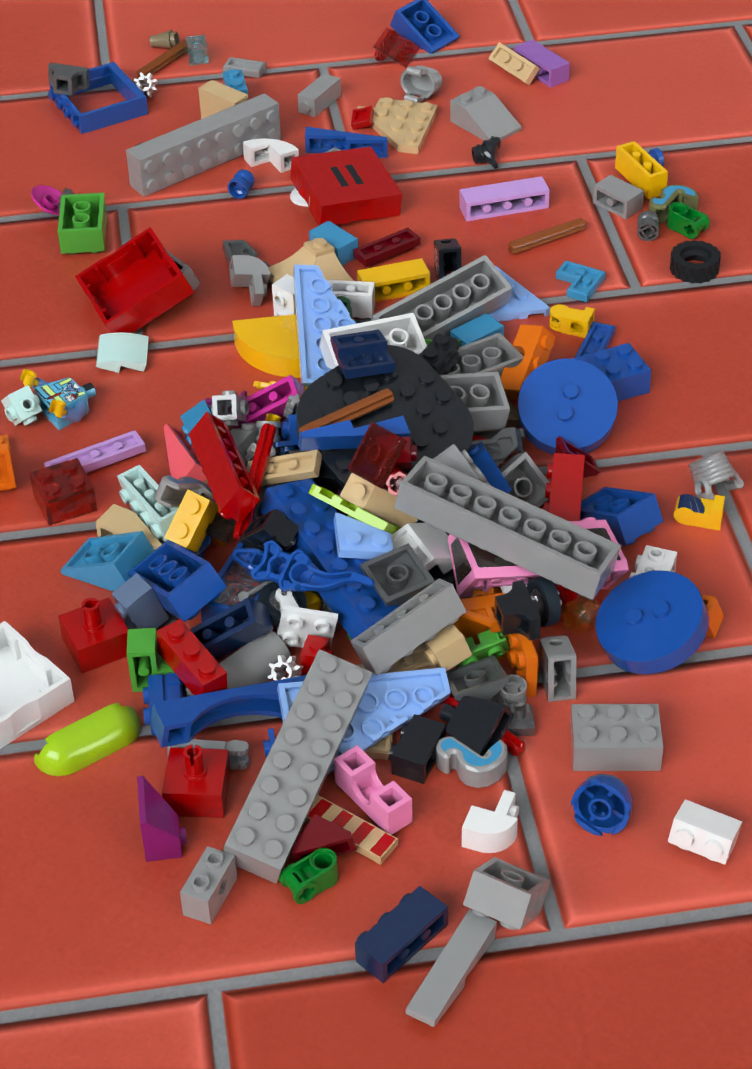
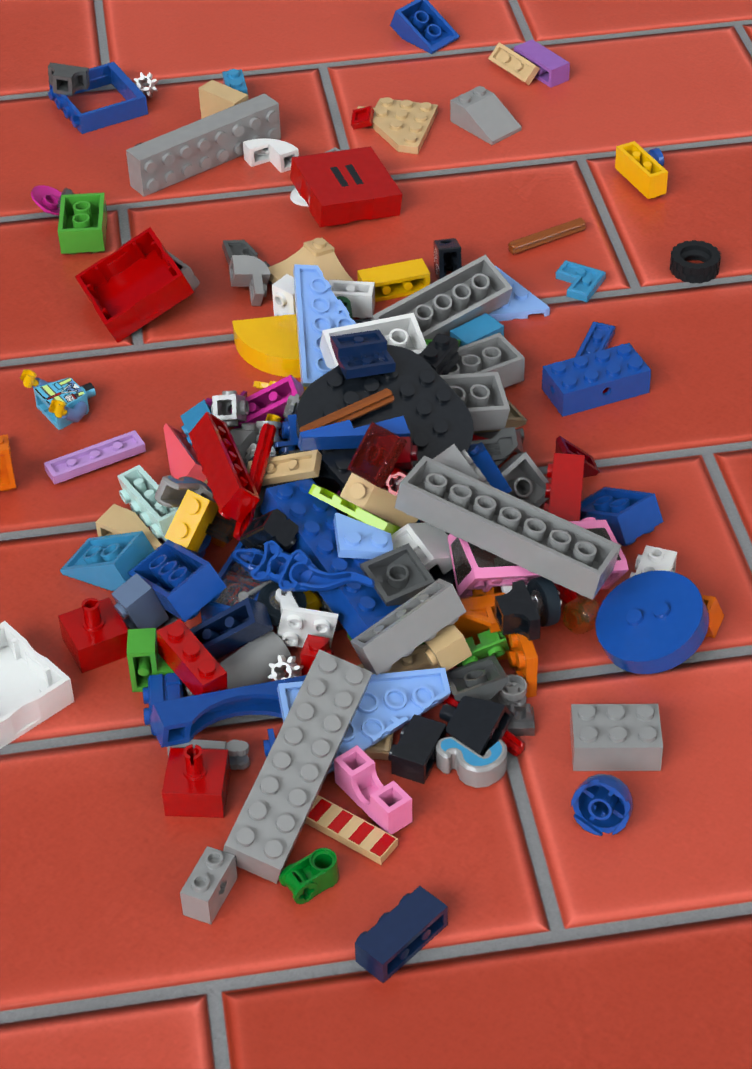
light aqua brick [1,385,42,426] -> none
clear red brick [29,458,97,526] -> none
lime brick [34,703,141,776] -> none
light aqua slope [96,332,149,373] -> none
dark orange axle [136,39,192,78] -> none
magenta slope [137,776,187,862] -> none
dark tan cone [150,30,180,49] -> none
clear light blue brick [185,35,209,65] -> none
light grey tile [223,57,266,78] -> none
blue wheel [227,169,255,199] -> none
dark red slope [292,814,357,862] -> none
light grey brick [298,73,341,117] -> none
blue slope [305,127,388,158] -> none
dark azure brick [309,221,358,266] -> none
dark red plate [353,228,421,267] -> none
clear red hinge [373,27,420,67] -> none
light grey piece [400,65,442,103] -> none
light grey slope [405,909,497,1027] -> none
lavender brick [459,176,550,222] -> none
white brick [462,790,519,853] -> none
light grey brick [463,857,551,930] -> none
black animal [471,136,501,169] -> none
orange arch [500,324,556,400] -> none
blue brick [517,358,618,455] -> none
light grey torso [539,636,577,702] -> none
yellow leg [549,304,595,338] -> none
light grey brick [593,175,644,219] -> none
dark grey wheel [637,211,659,241] -> none
olive animal [648,184,699,224] -> none
green piece [667,202,710,239] -> none
white brick [668,799,742,865] -> none
yellow leg [674,494,725,531] -> none
light grey piece [688,451,744,500] -> none

